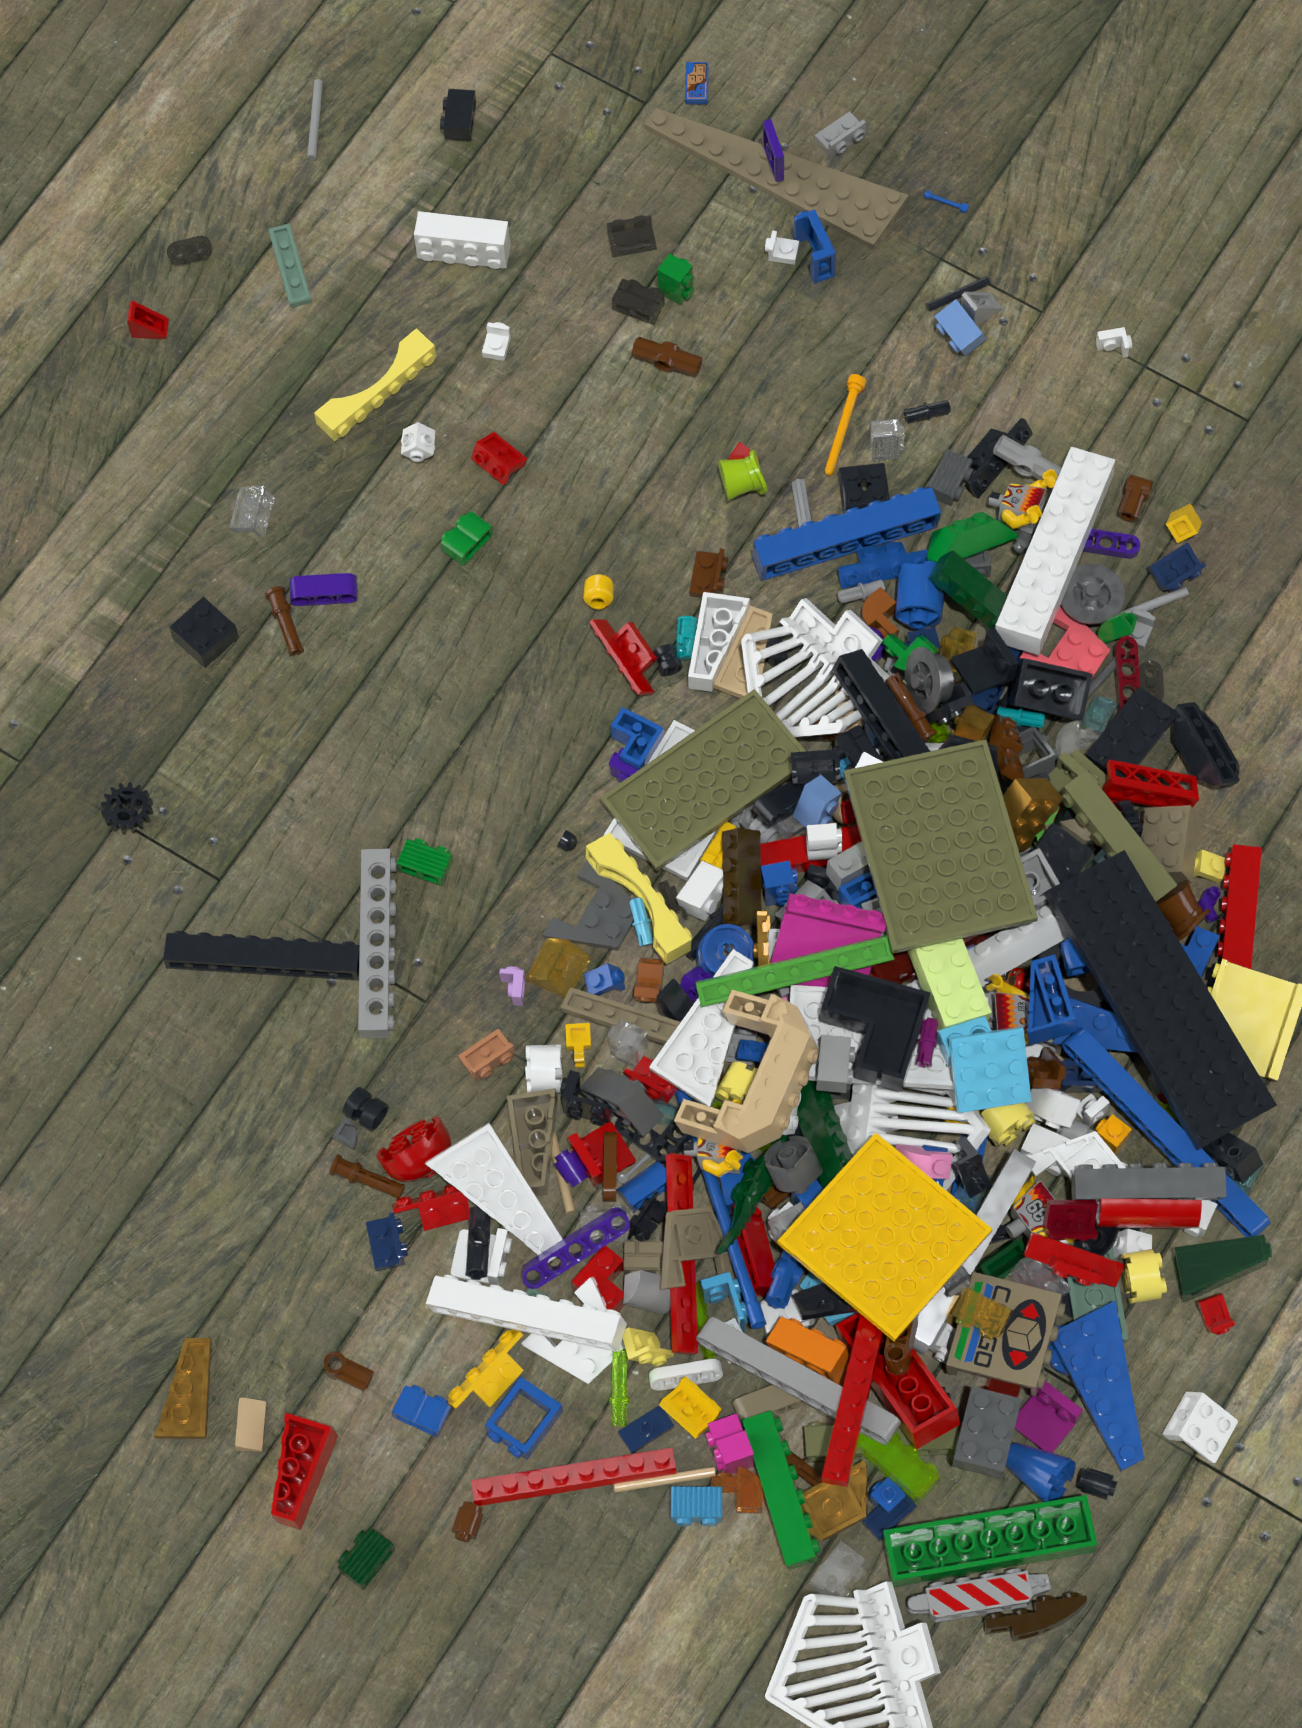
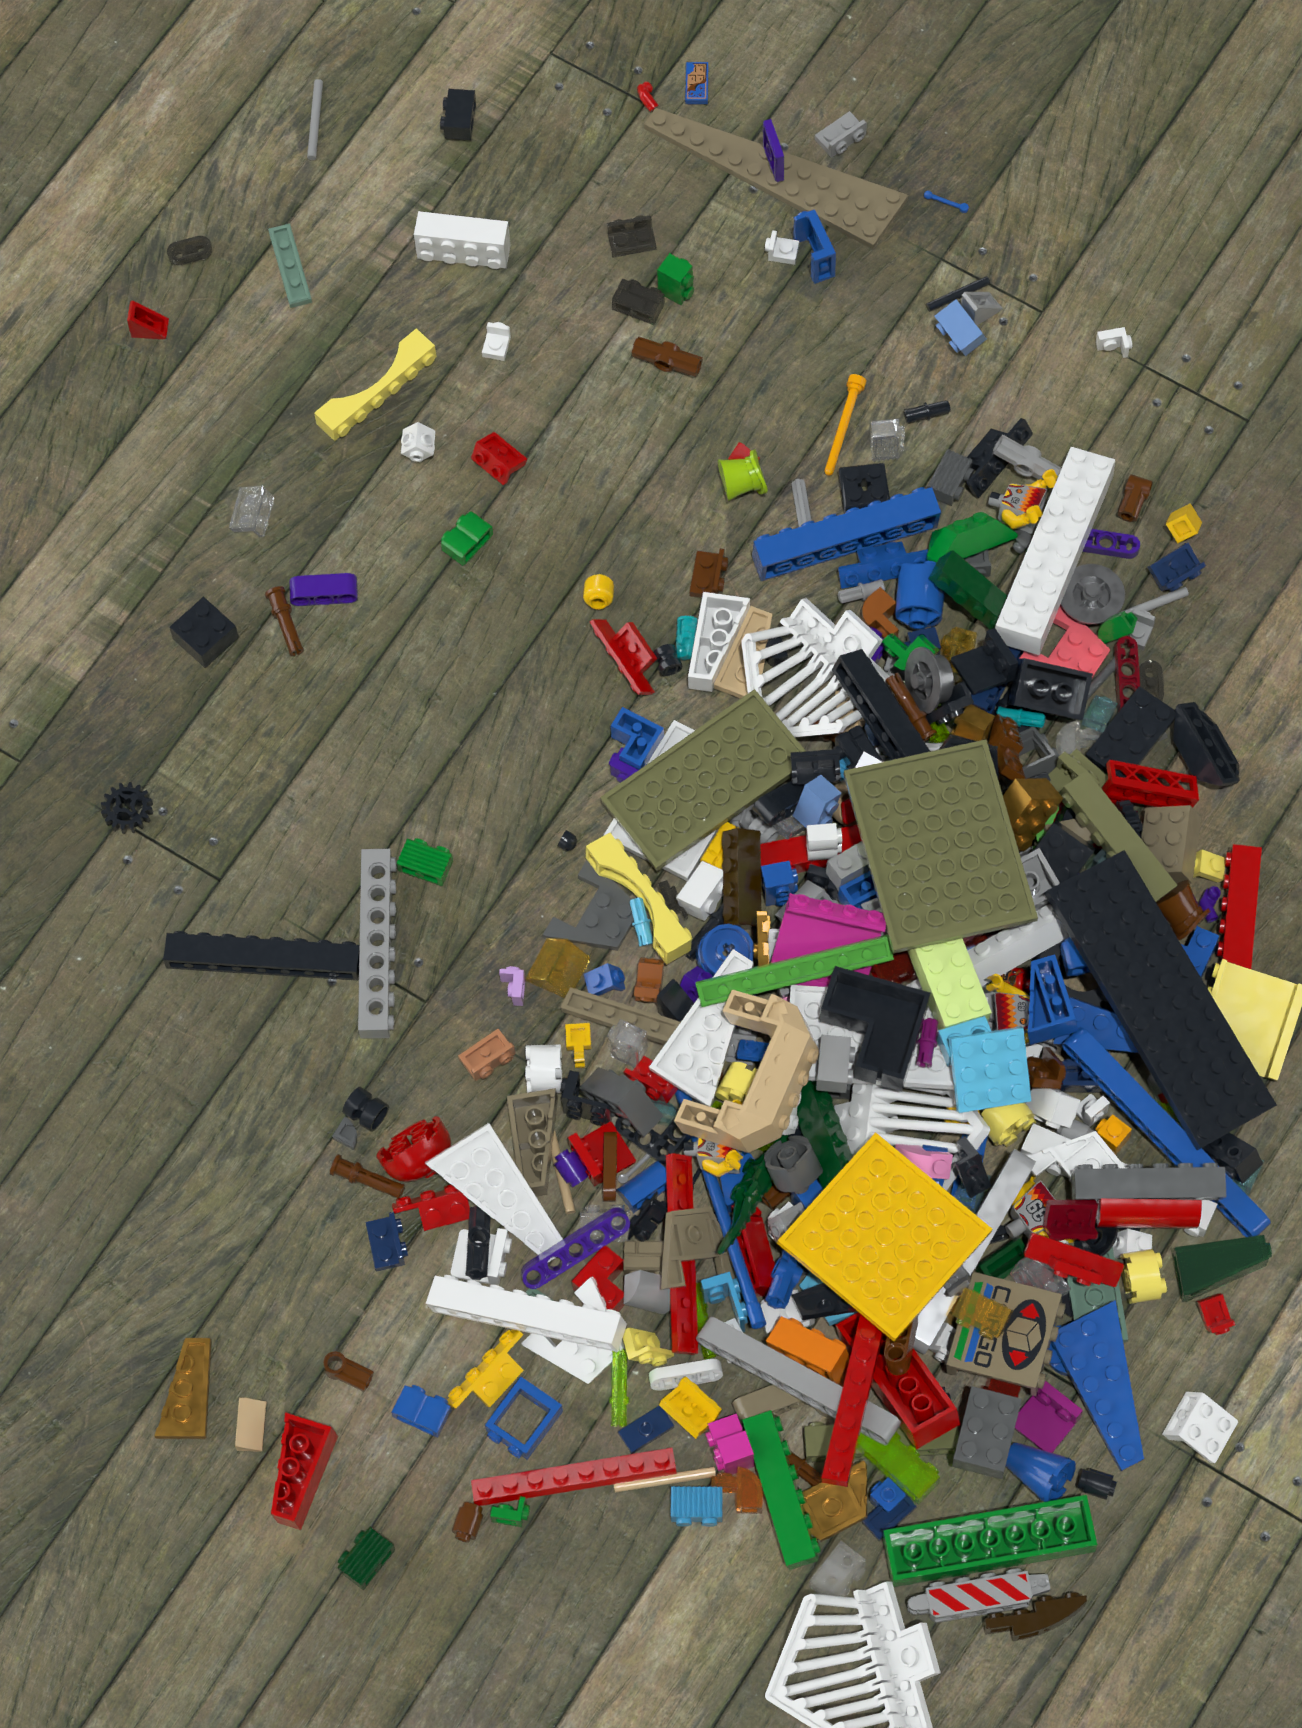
none -> green bracket [490,1496,530,1528]
none -> red arm [637,81,659,112]

